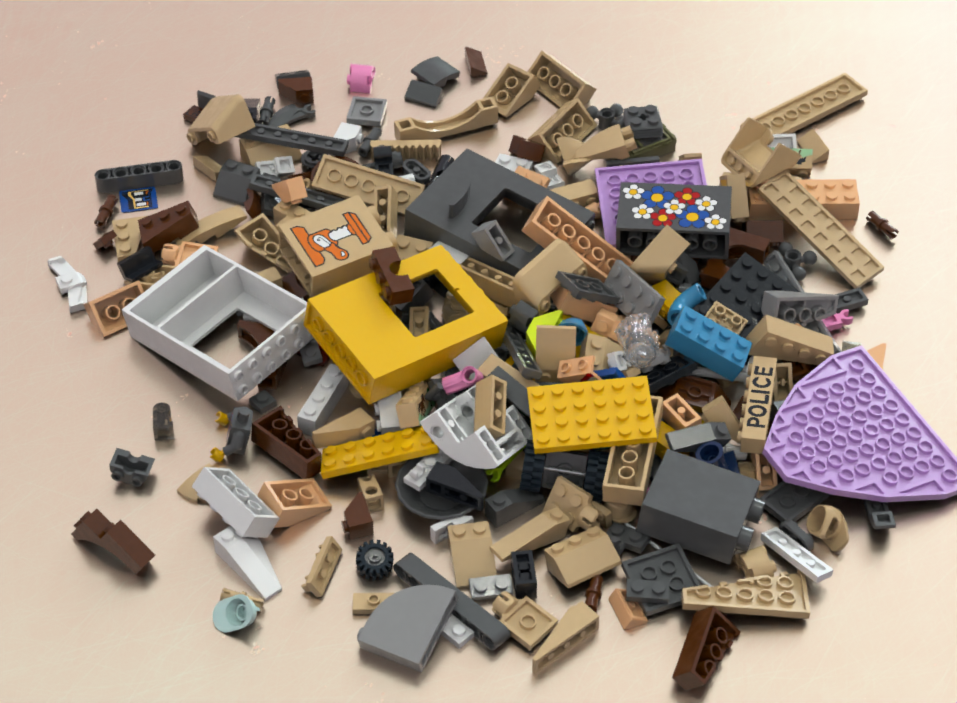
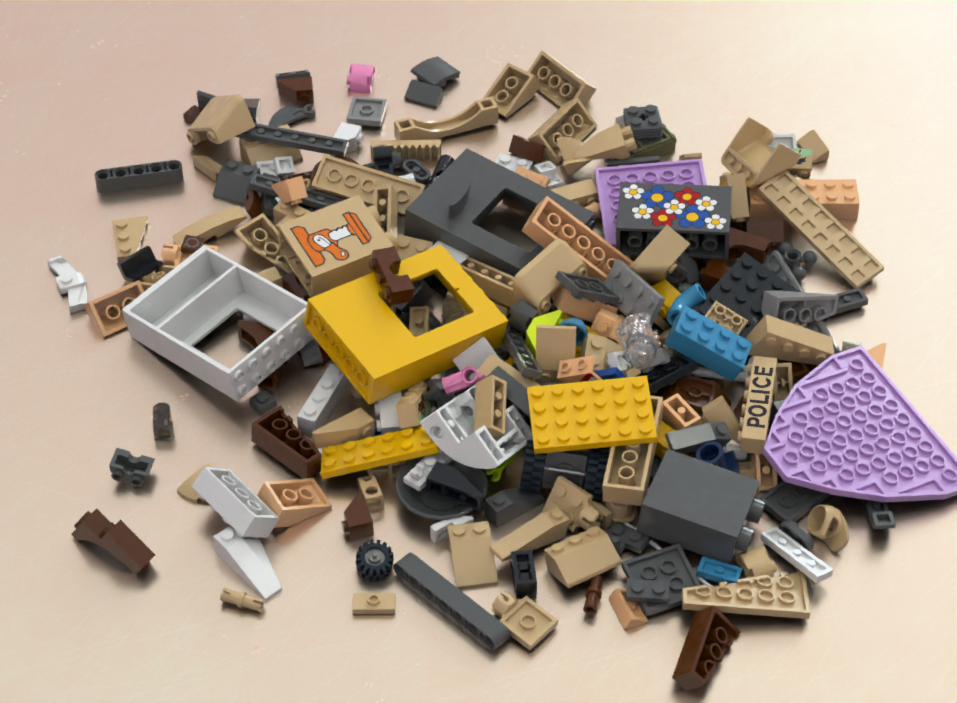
reddish brown plate [93,230,117,249] -> none
reddish brown pin [94,195,118,228] -> none
sticker [119,187,158,213] -> none
reddish brown wedge [138,200,199,256] -> none
dark grey torso [210,406,253,462] -> none
light aqua piece [213,594,260,633] -> none
dark grey pin [258,96,275,125] -> none
dark grey gear [301,150,328,169] -> none
tan plate [301,536,343,597] -> none
light grey brick [357,585,458,673] -> none
dark grey pin [358,127,382,157] -> none
white plate [441,614,474,649] -> none
reddish brown slope [465,47,487,77] -> none
plate [469,574,514,601] -> none
light grey slope [471,220,515,262] -> none
tan slope [532,601,599,674] -> none
dark grey piece [586,103,625,130] -> none
tan plate [740,73,868,134] -> none
bright pink plate [822,309,853,331] -> none
reddish brown pin [866,211,899,239] -> none
none -> reddish brown tile [181,235,204,254]
none -> dark azure plate [696,556,743,584]

